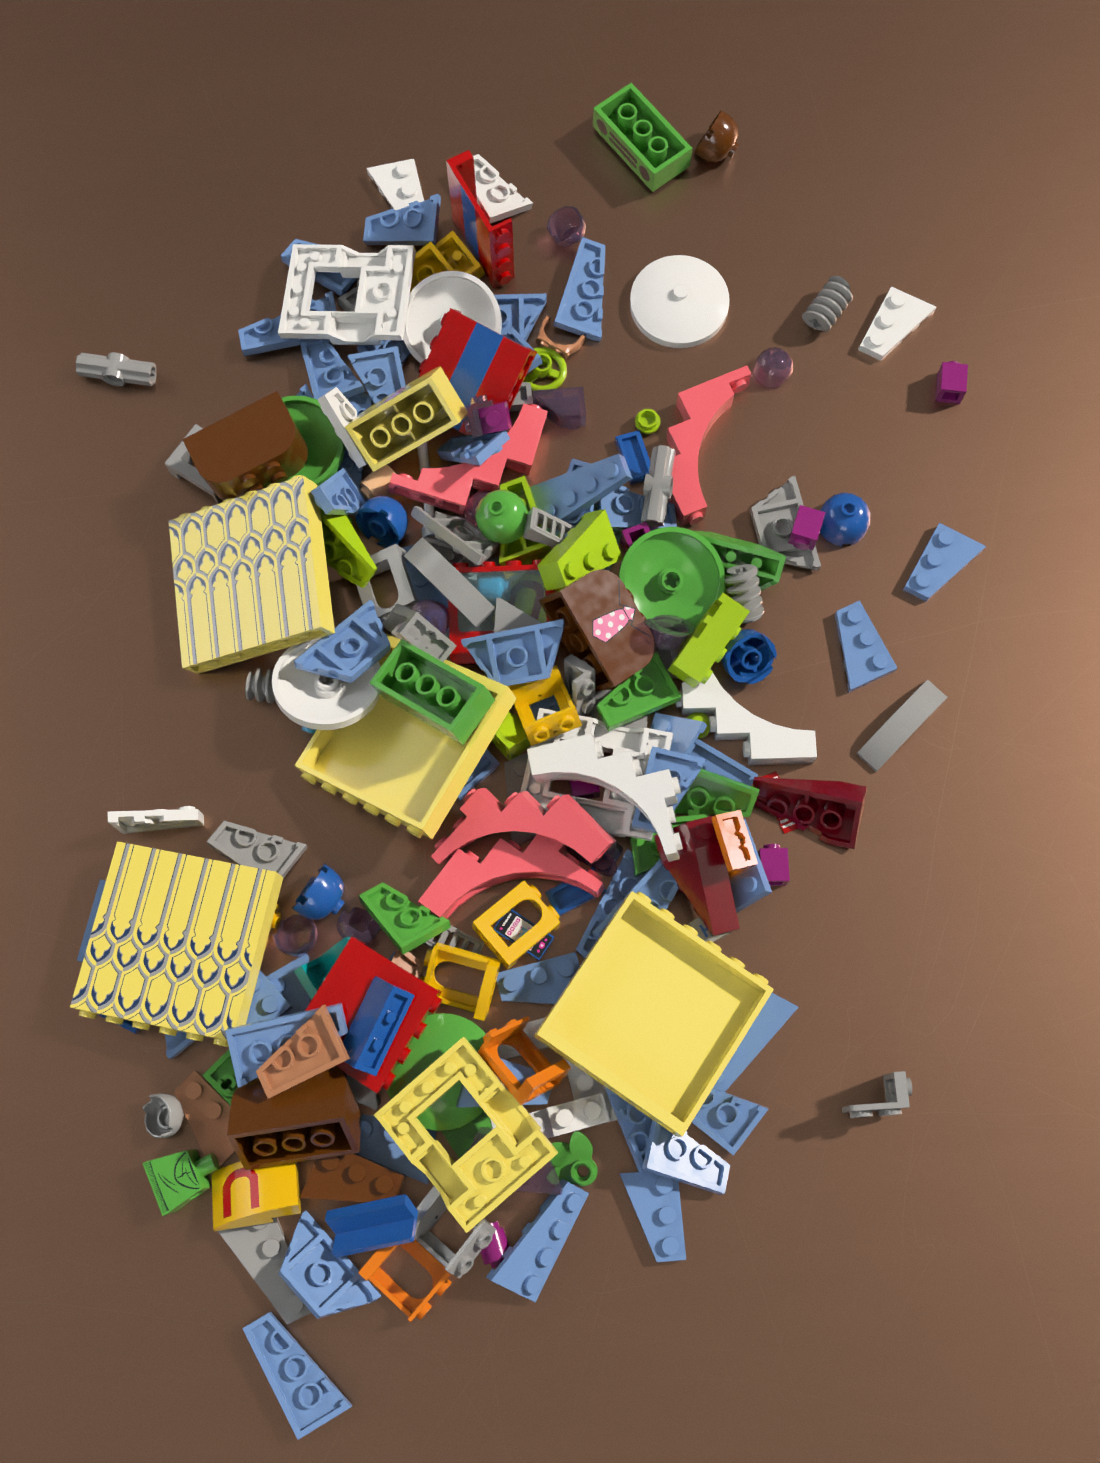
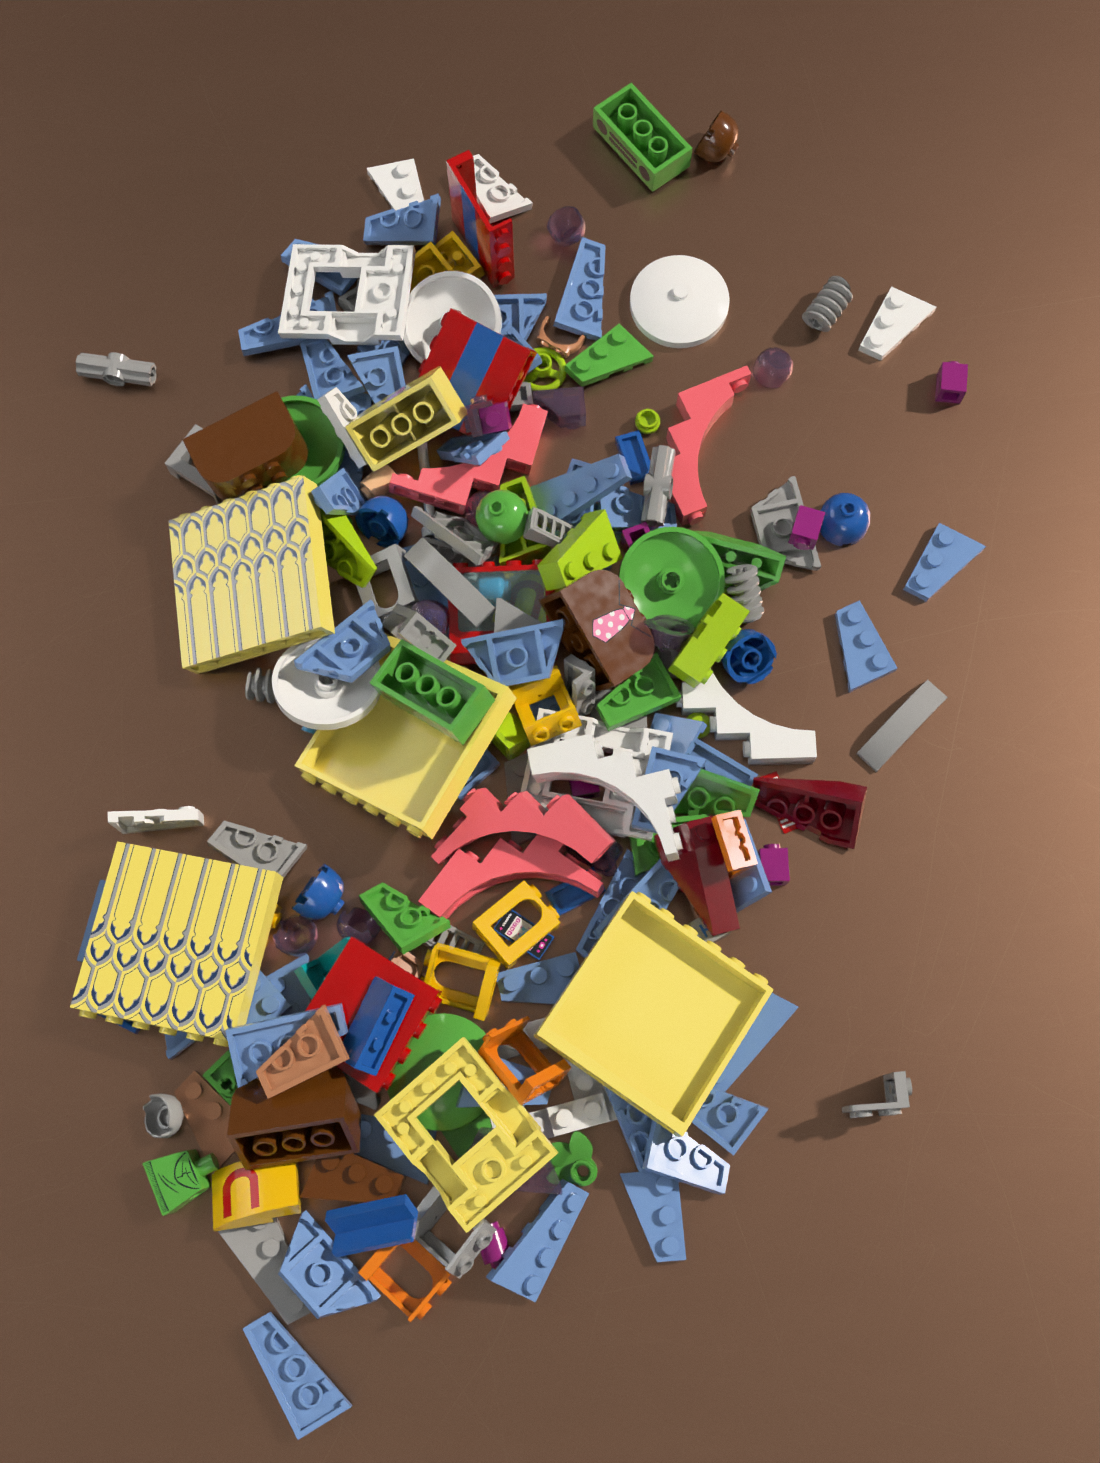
none -> bright green wing [564,324,654,387]

